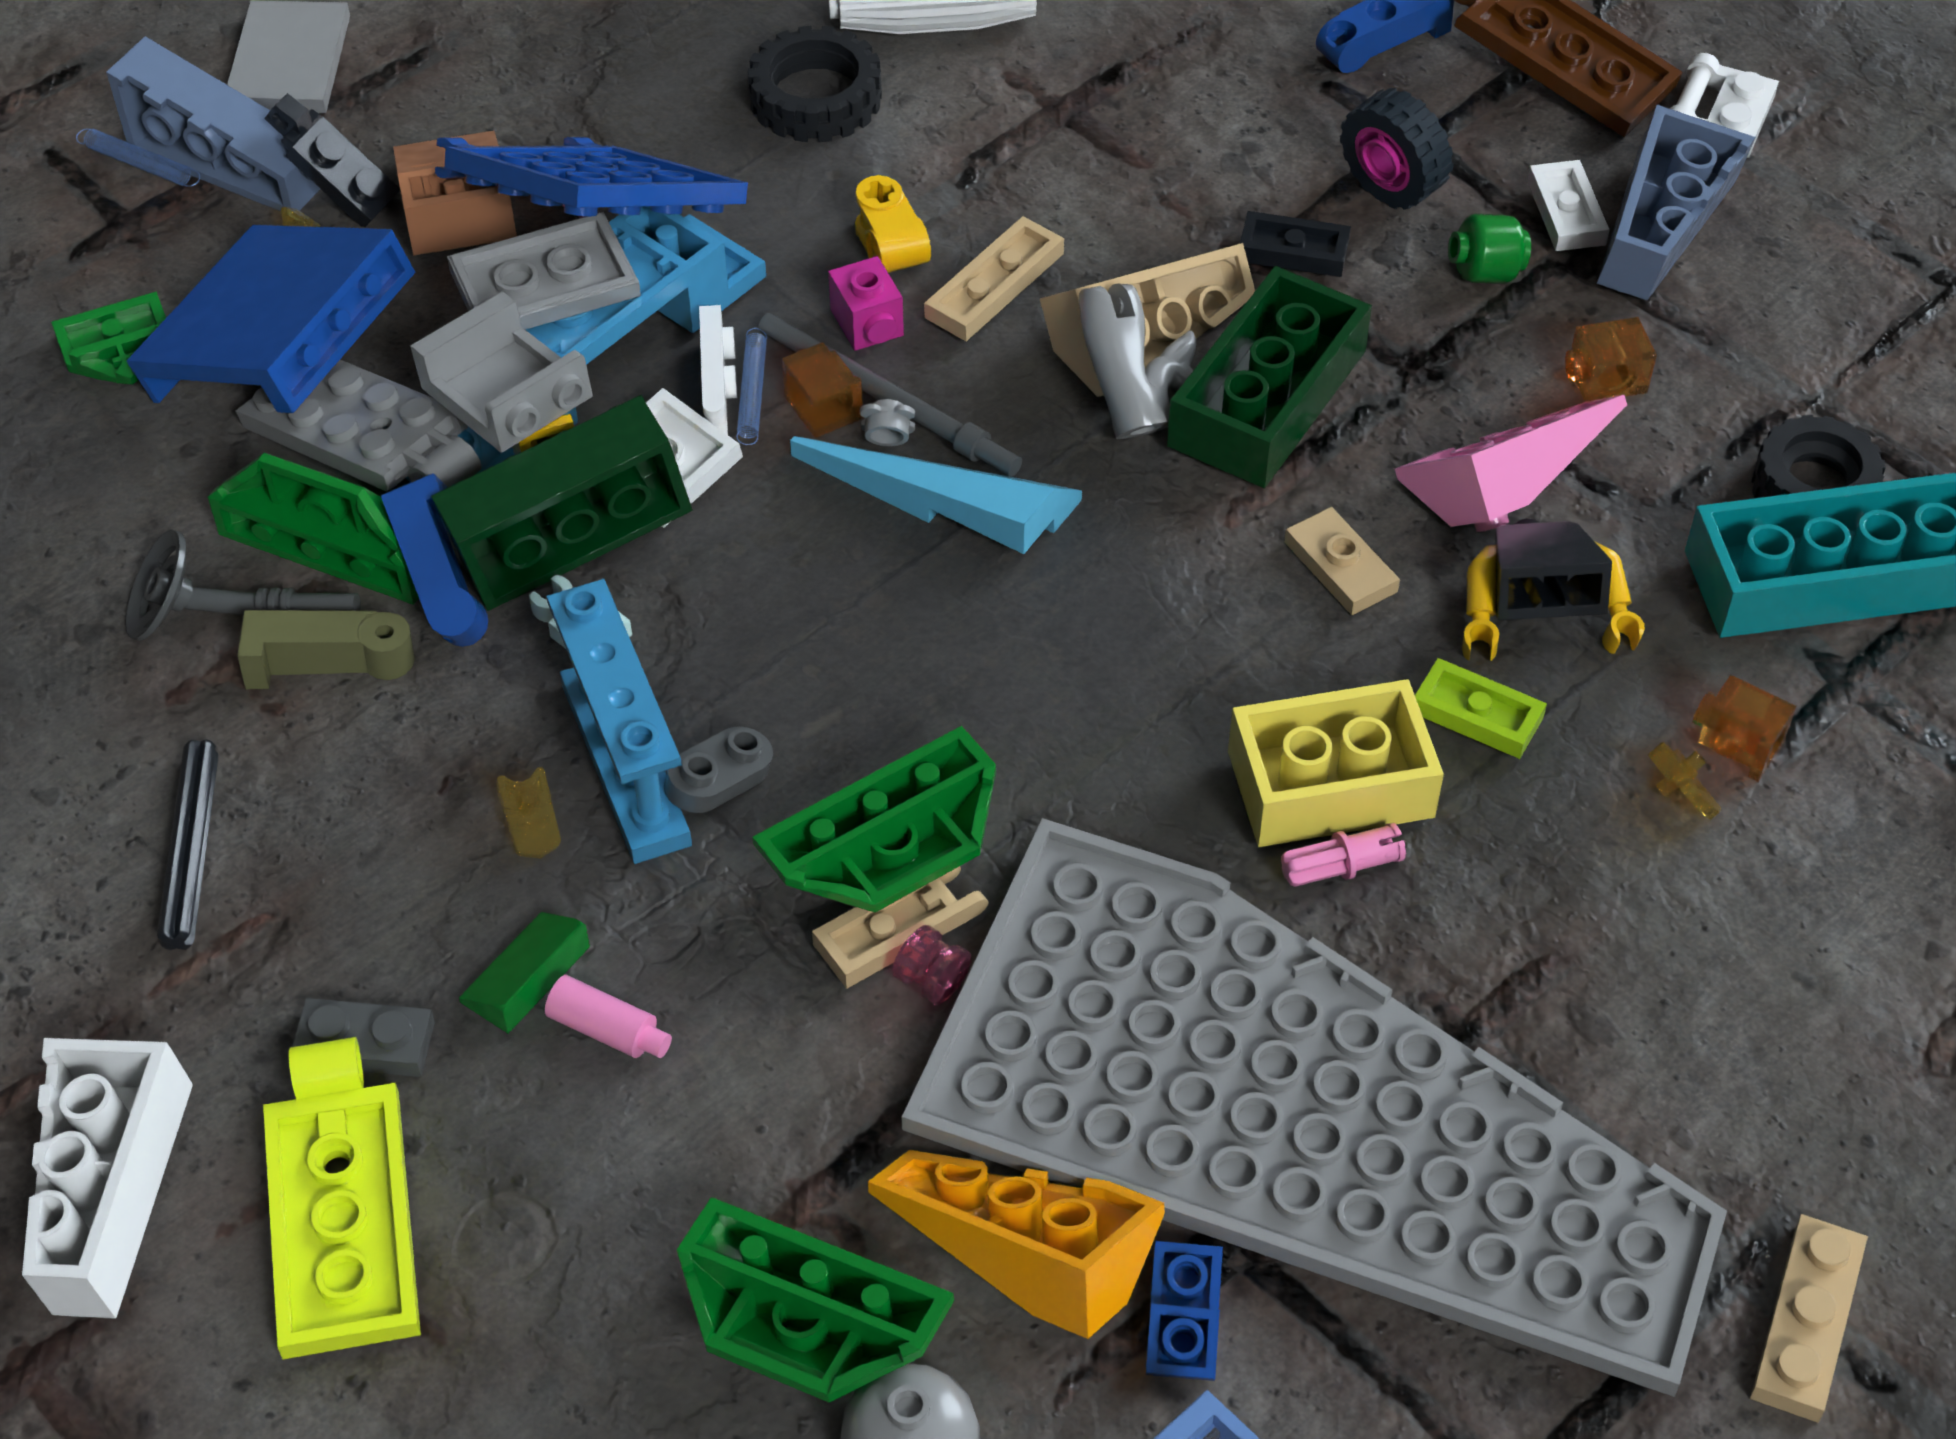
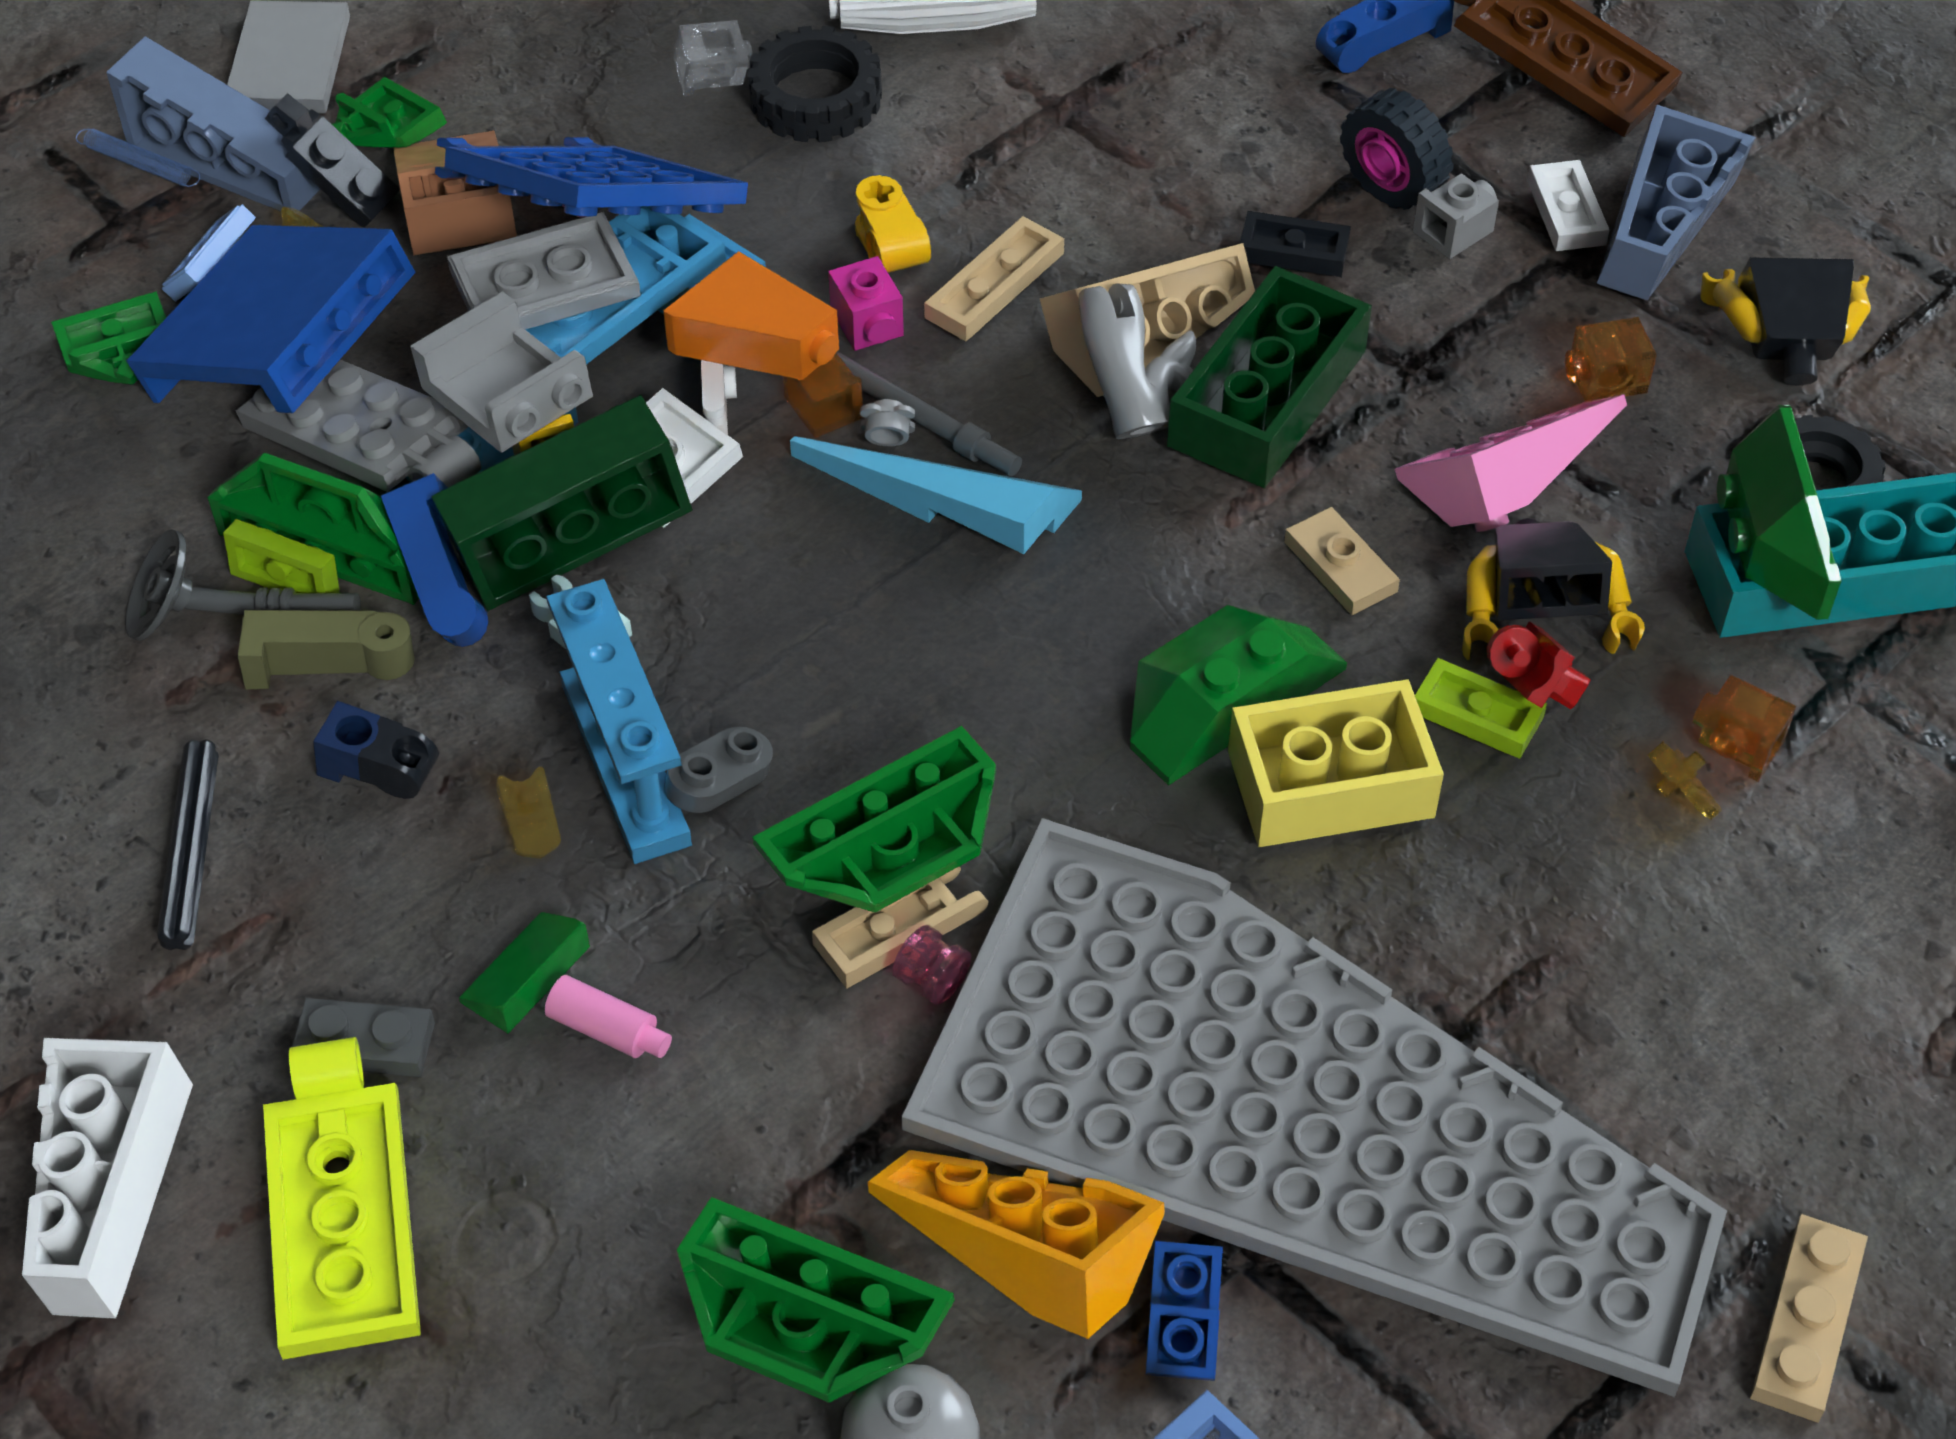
medium blue piece [736,328,767,445] -> none
bright pink axle [1281,823,1406,887] -> none
green head [1448,214,1531,284] -> none
white plate [1669,53,1779,158] -> none
none -> light blue plate [162,204,256,302]
none -> lime plate [223,519,340,593]
none -> leg [313,701,439,799]
none -> green slope [332,77,447,147]
none -> orange slope [663,251,839,380]
none -> clear brick [673,20,753,96]
none -> green wedge [1130,605,1347,786]
none -> light grey brick [1413,173,1499,259]
none -> red hips [1487,621,1591,710]
none -> black torso [1700,257,1871,386]
none -> green wedge [1717,405,1842,620]

